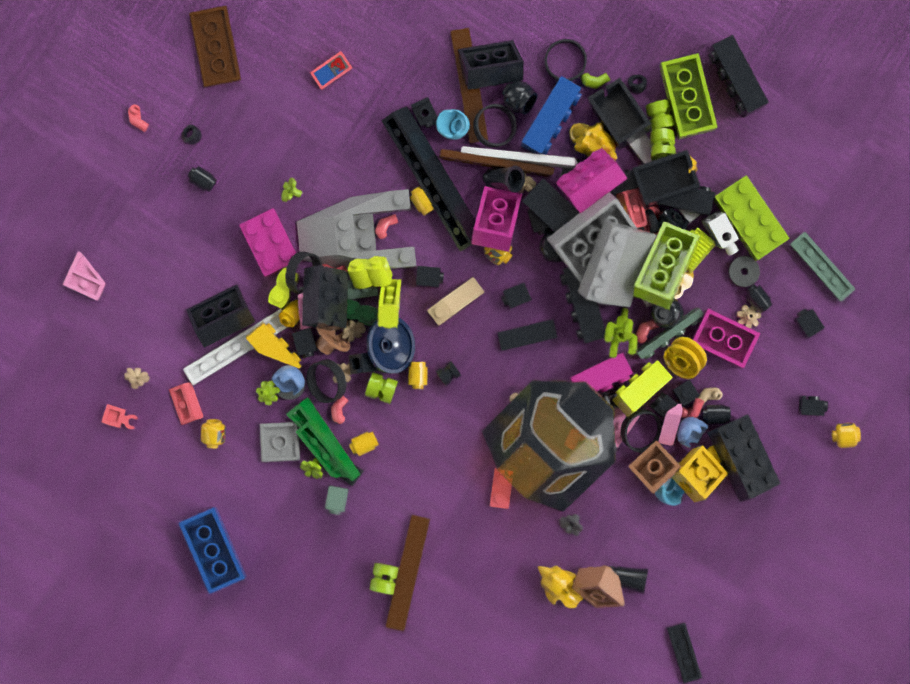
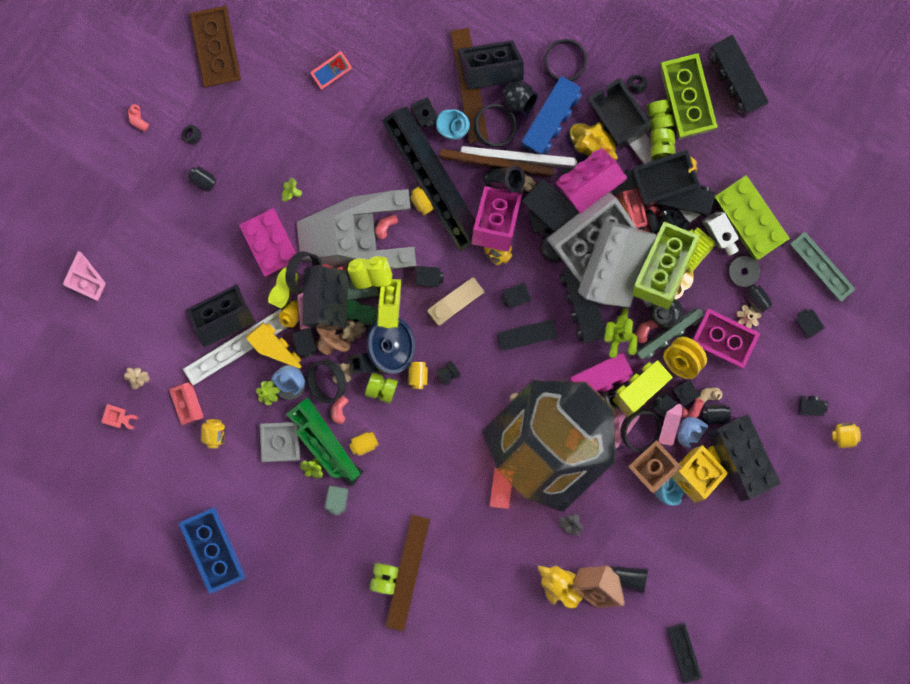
lime arm [581,72,610,89] -> none

